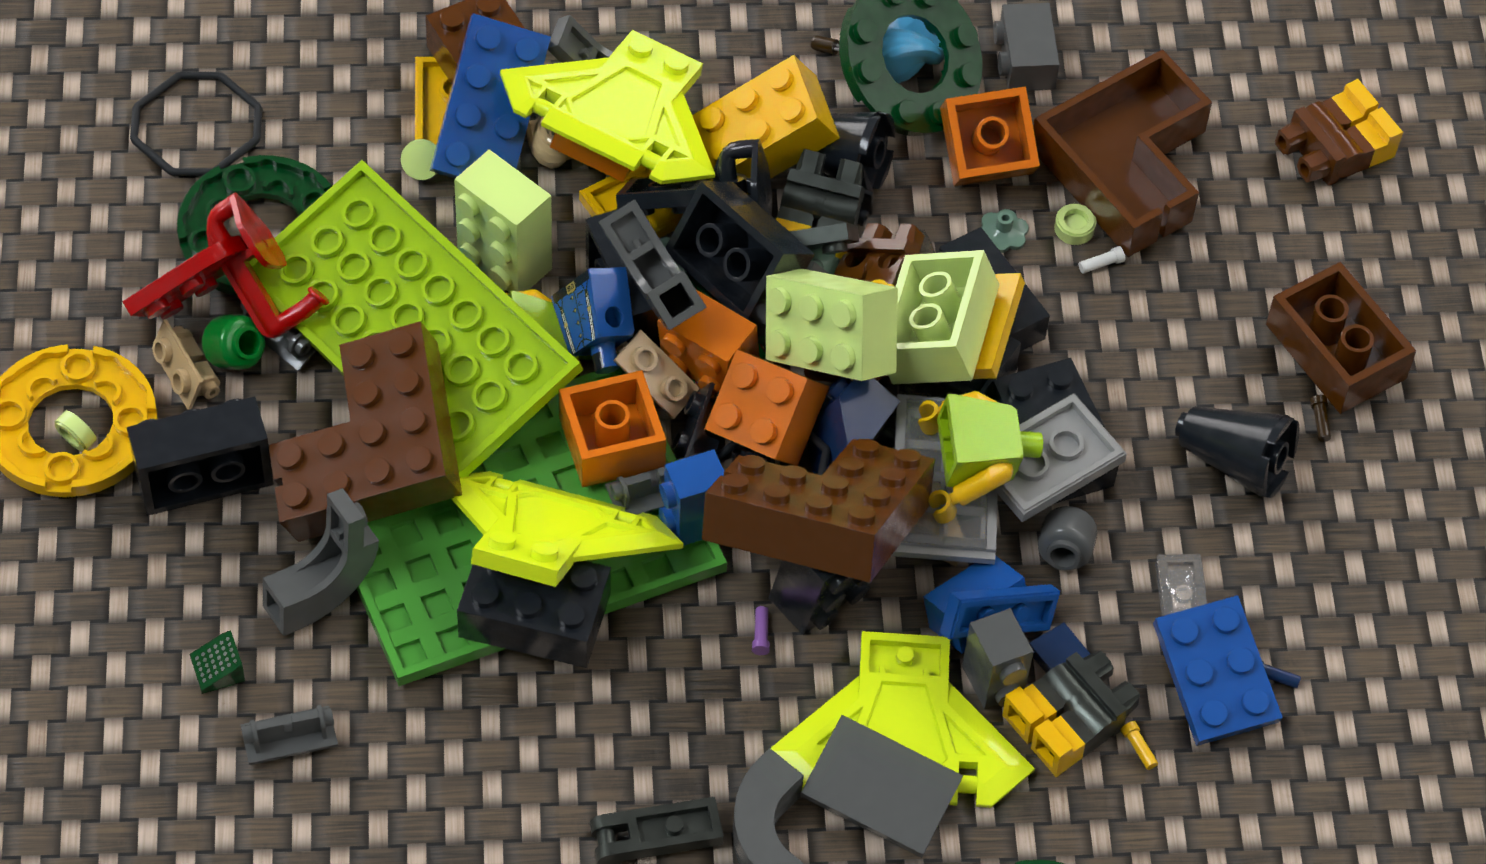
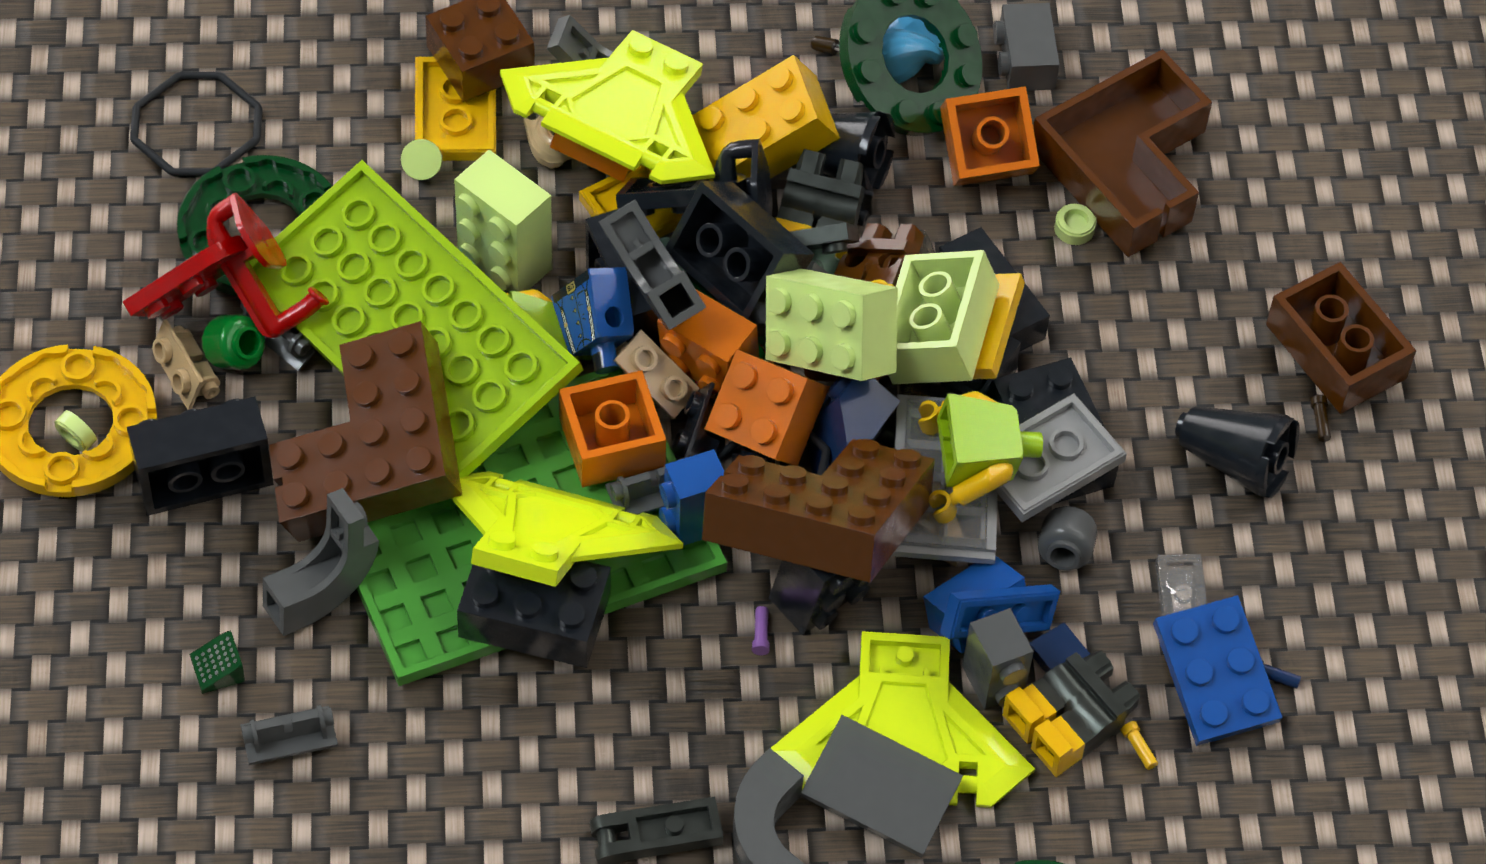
blue plate [430,13,551,178] -> none
sand green plant [981,209,1029,253] -> none
white piece [1078,246,1125,274] -> none
reddish brown hips [1275,79,1403,186] -> none

